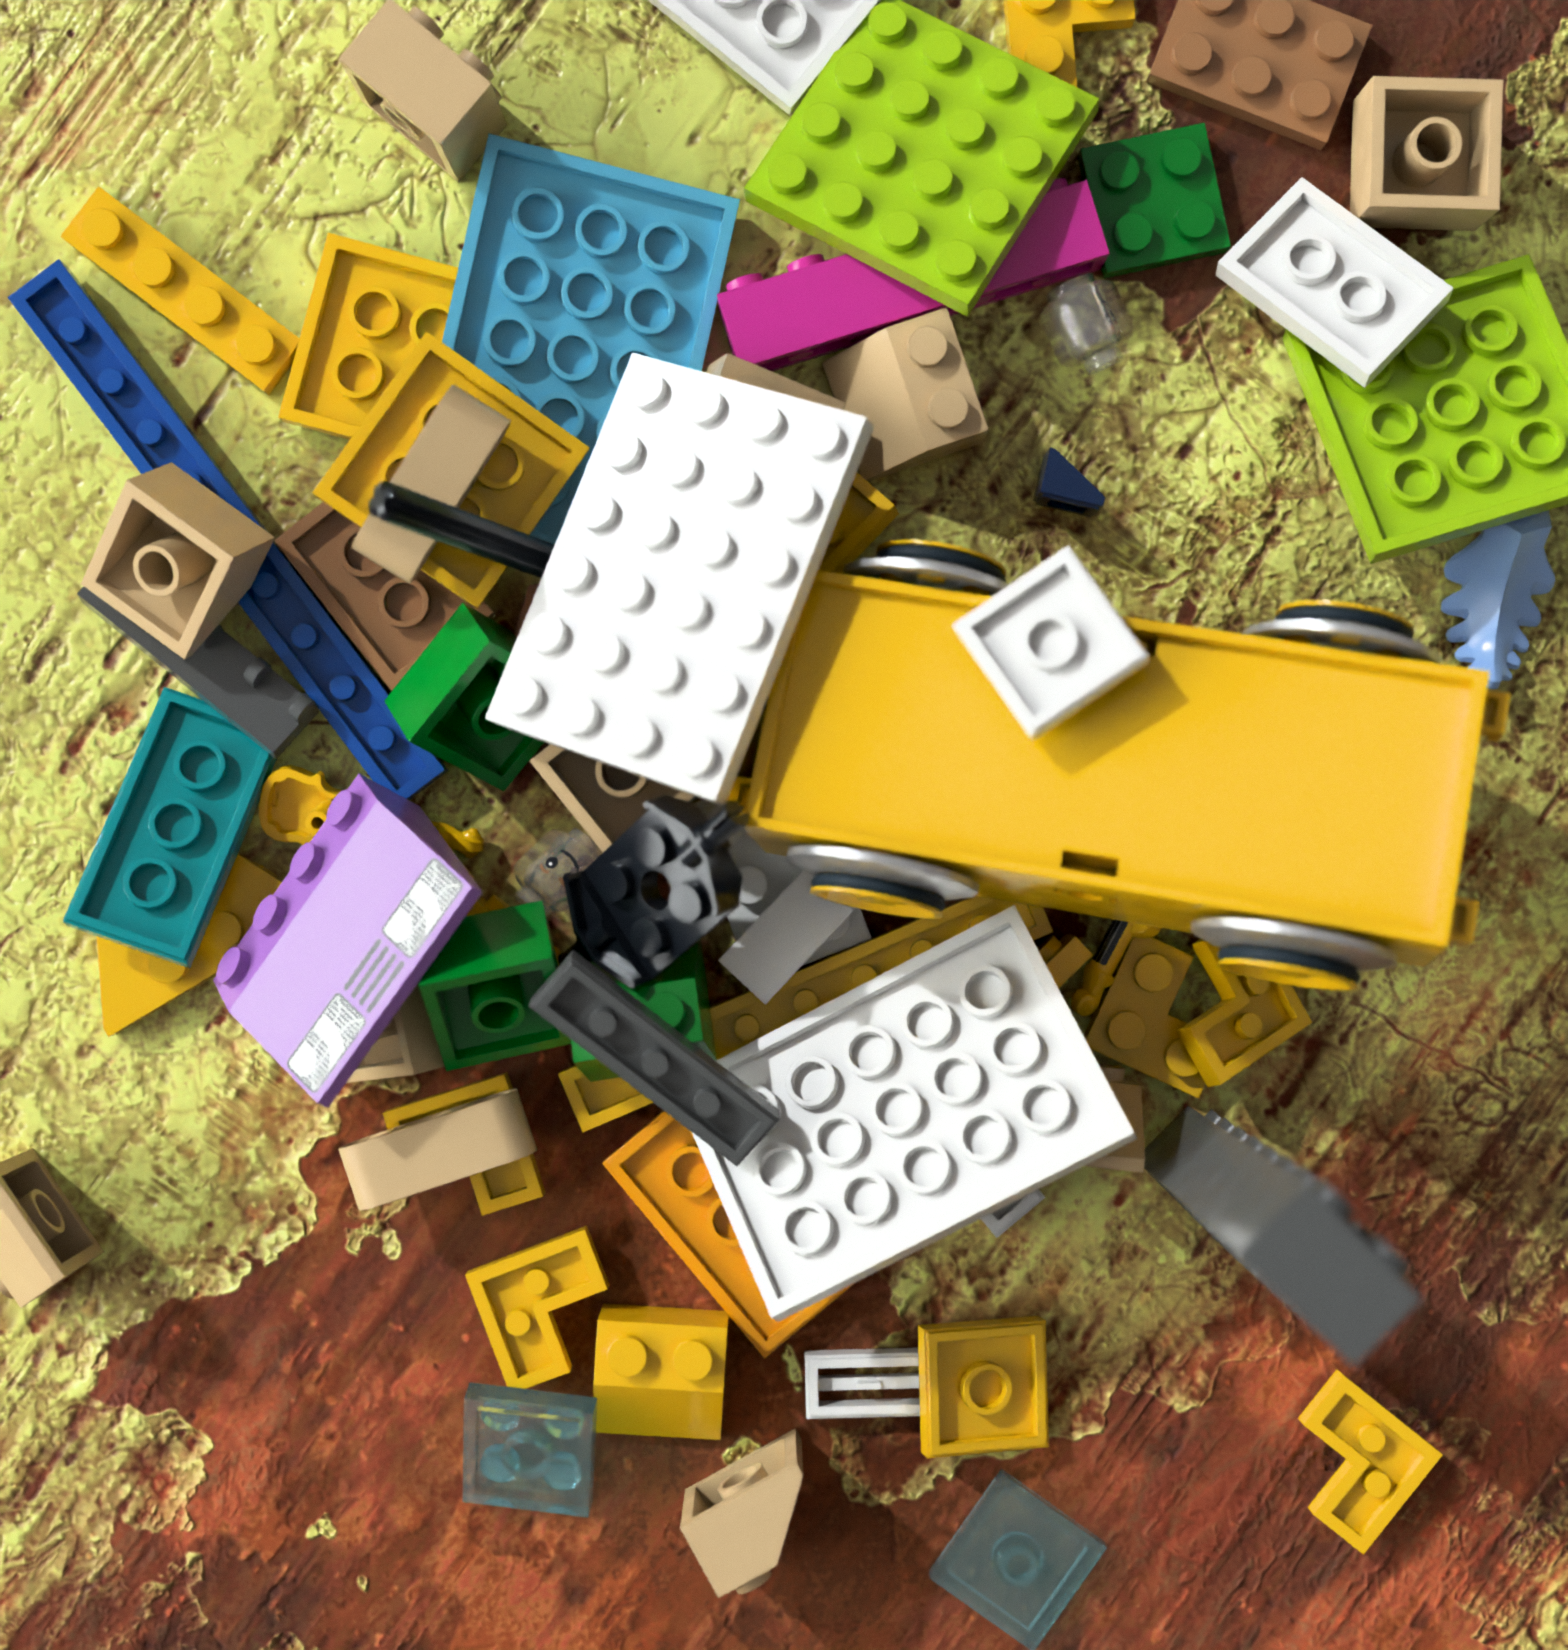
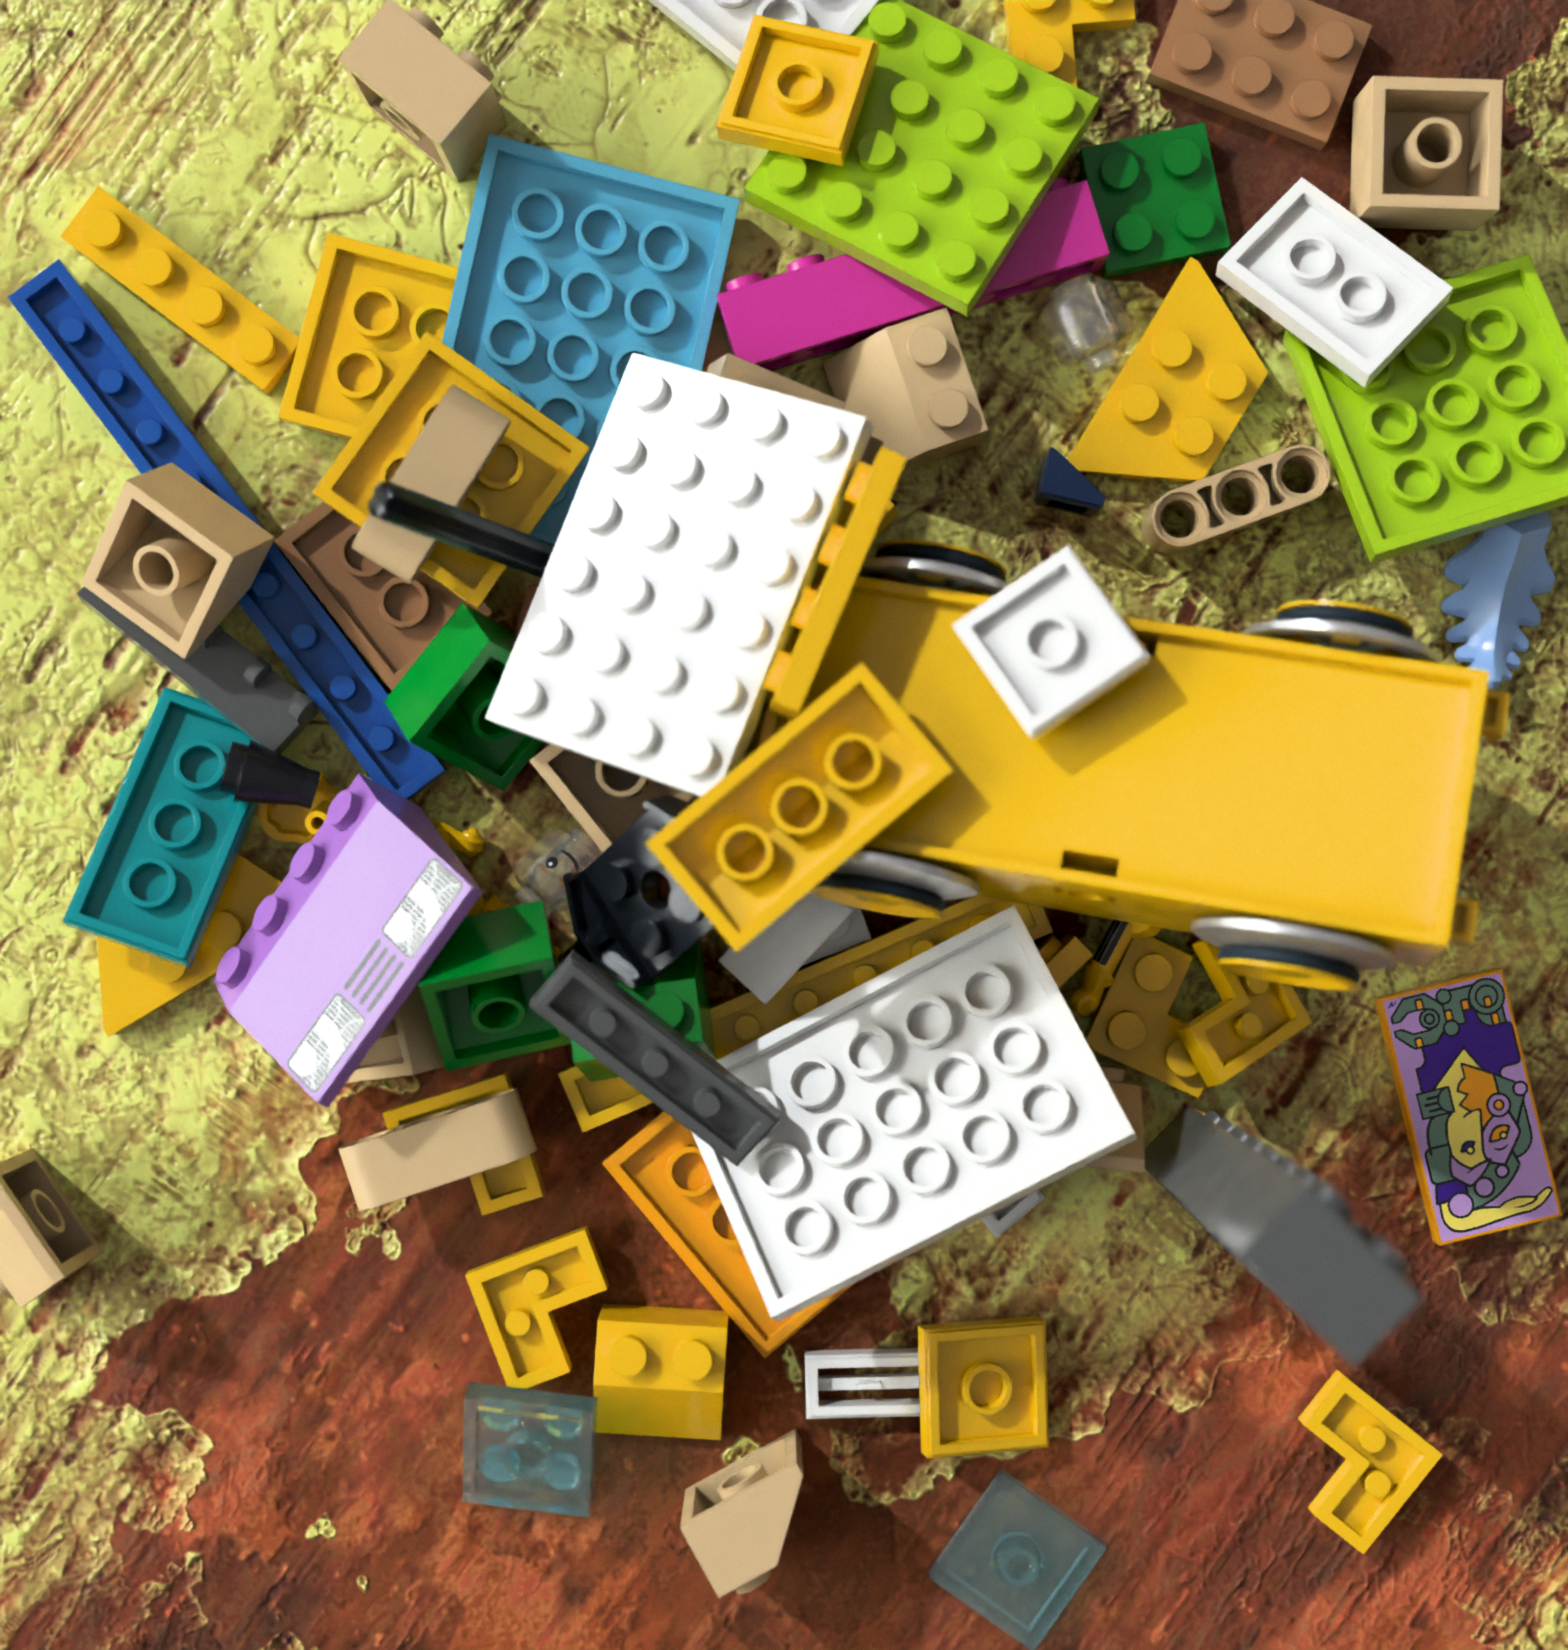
none -> black cone [219,739,321,809]
none -> yellow slope [645,662,953,952]
none -> yellow tile [716,14,879,167]
none -> yellow plate [762,447,907,720]
none -> yellow wing [1067,256,1269,484]
none -> tan beam [1141,444,1331,555]
none -> tile [1373,968,1563,1246]

